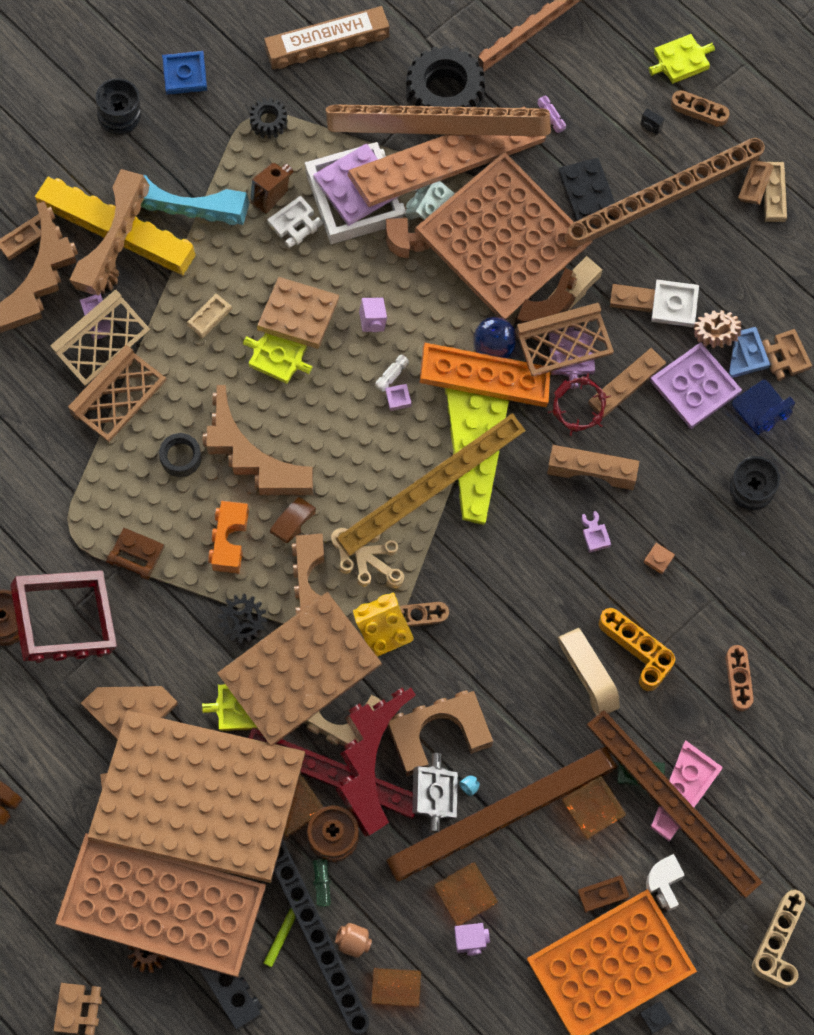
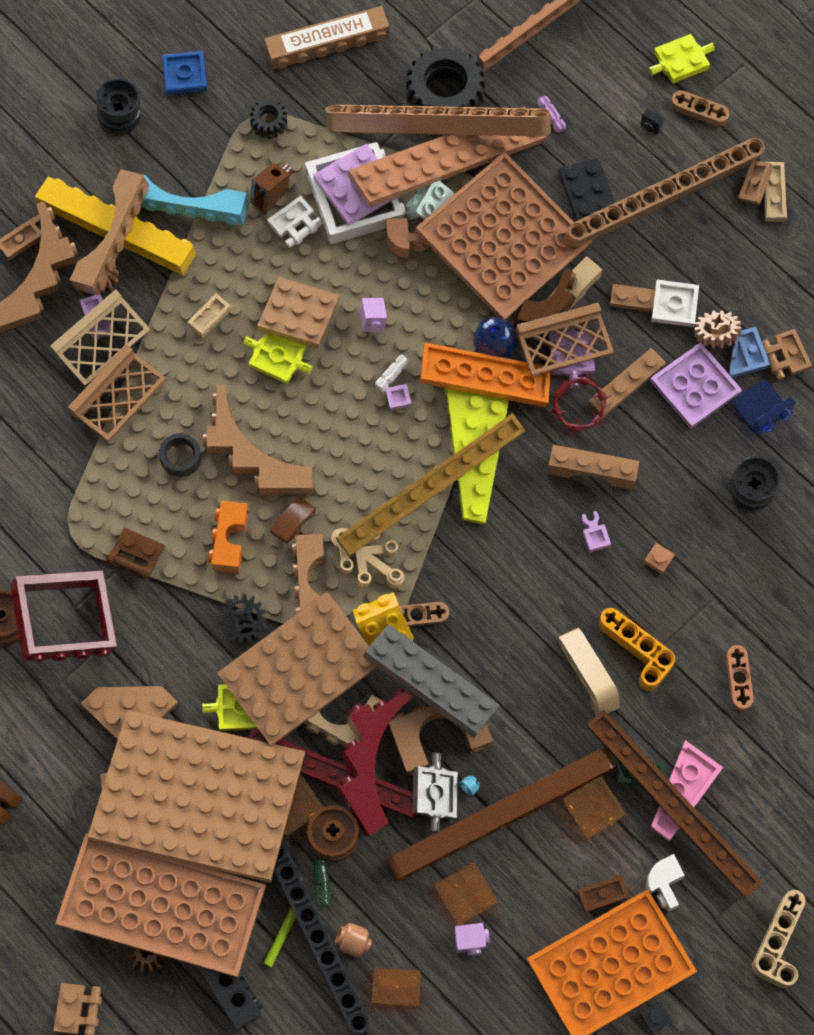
none -> dark grey plate [363,625,499,738]

